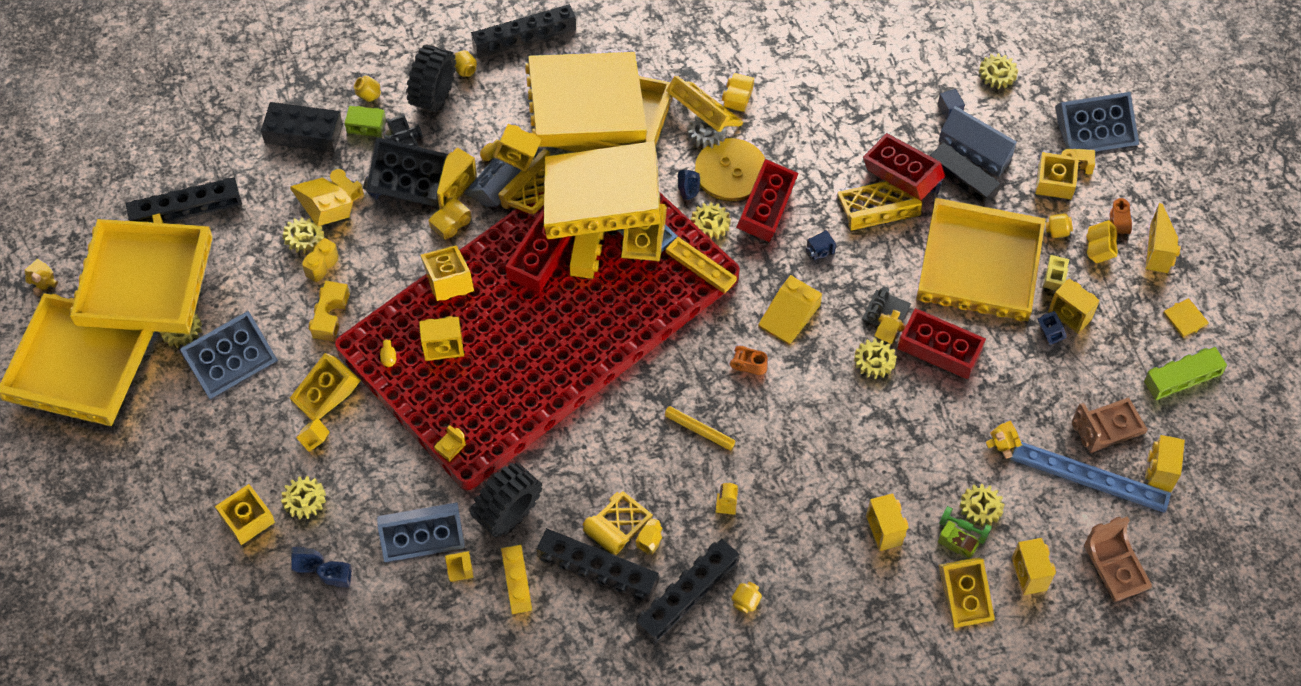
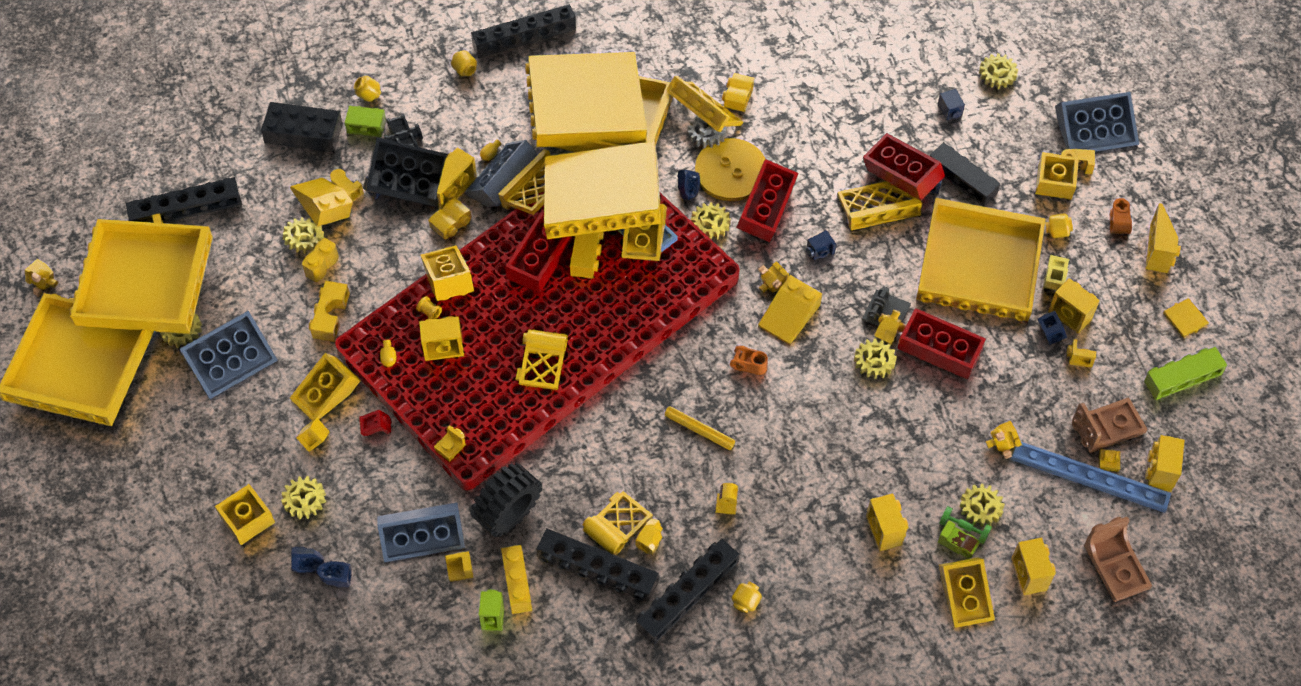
black tyre [406,44,456,112] -> none
yellow brick [493,123,542,172] -> none
yellow plate [666,237,737,294] -> none
sand blue slope [939,106,1017,177] -> none
yellow brick [1086,220,1118,264] -> none
none -> red bracket [359,409,392,437]
none -> yellow bush [416,296,442,320]
none -> lime brick [479,589,504,631]
none -> yellow piece [516,329,568,390]
none -> yellow piece [758,261,789,293]
none -> yellow bracket [1066,339,1096,368]
none -> yellow tile [1098,449,1120,472]

